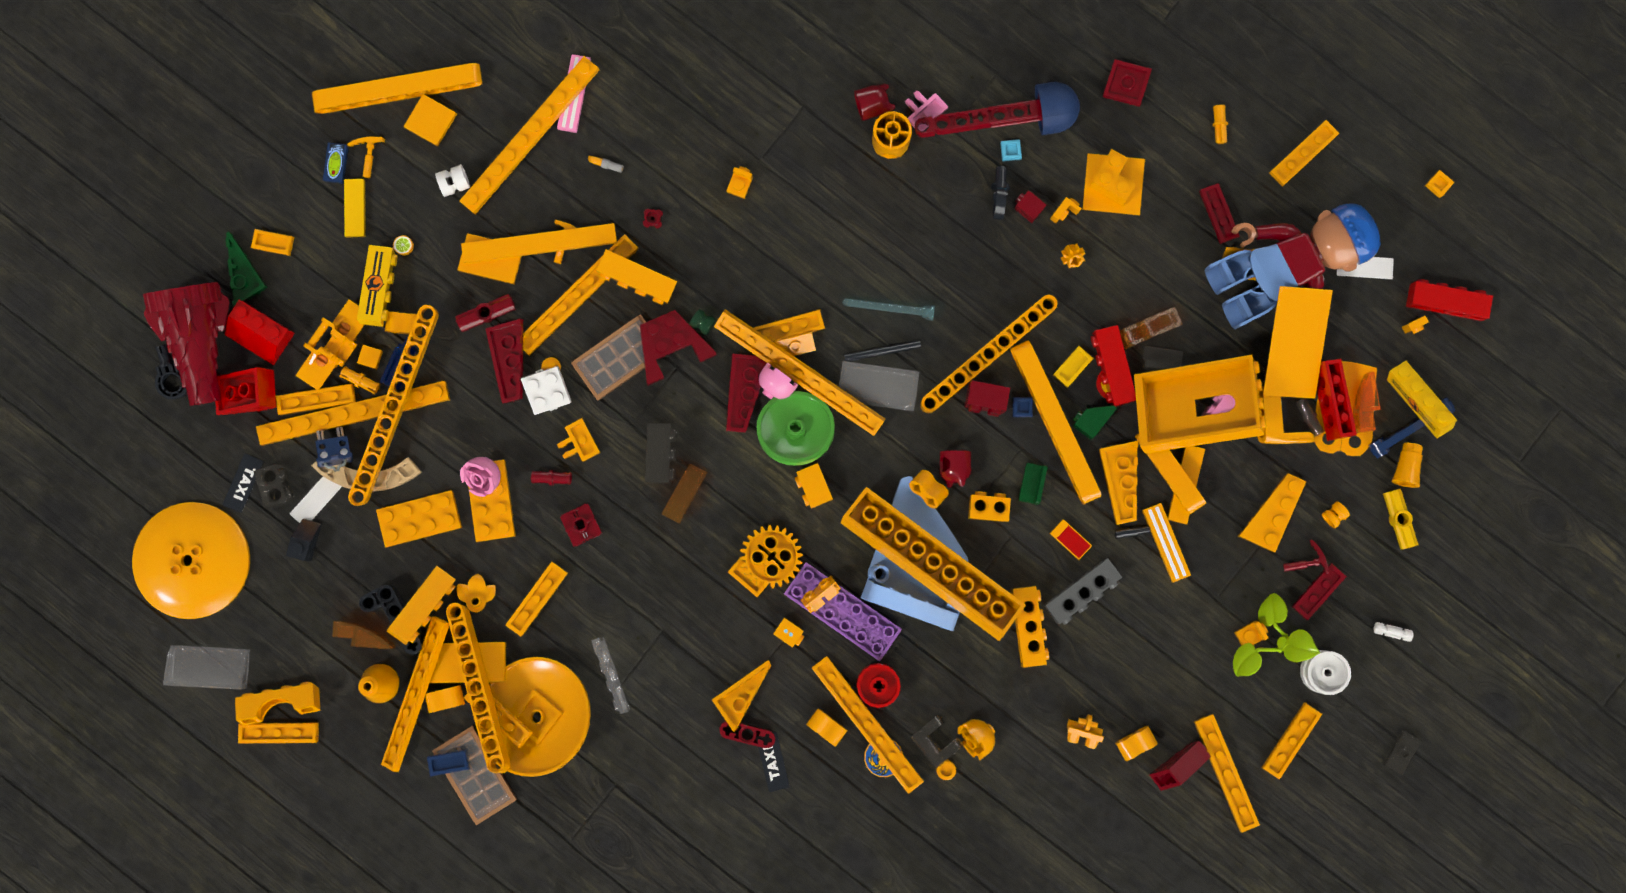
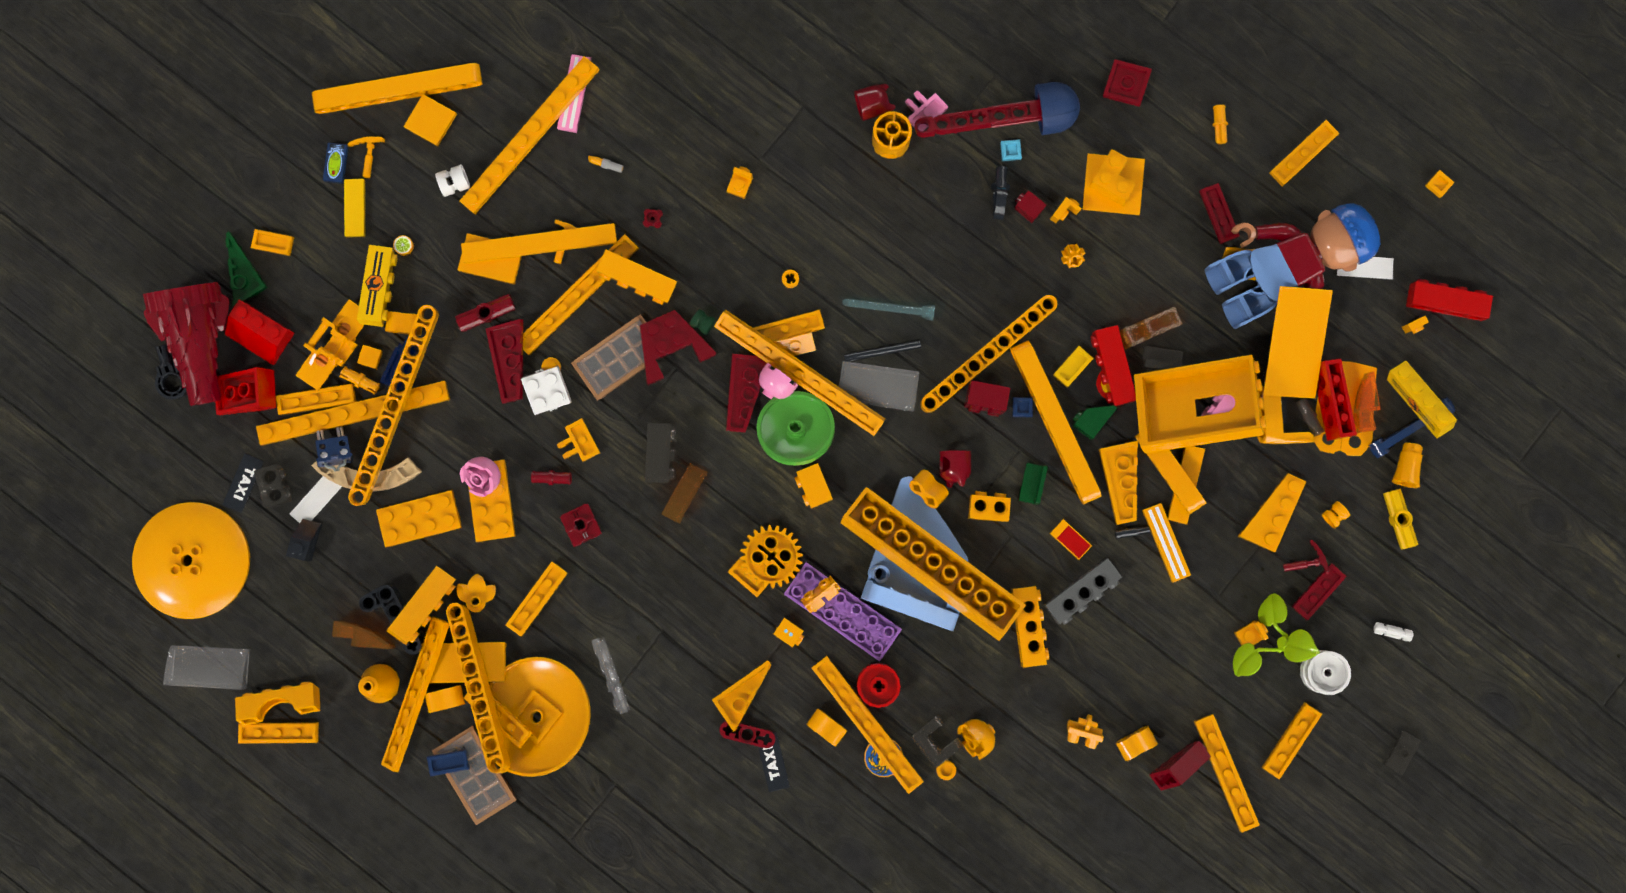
none -> light orange bush [782,270,799,288]

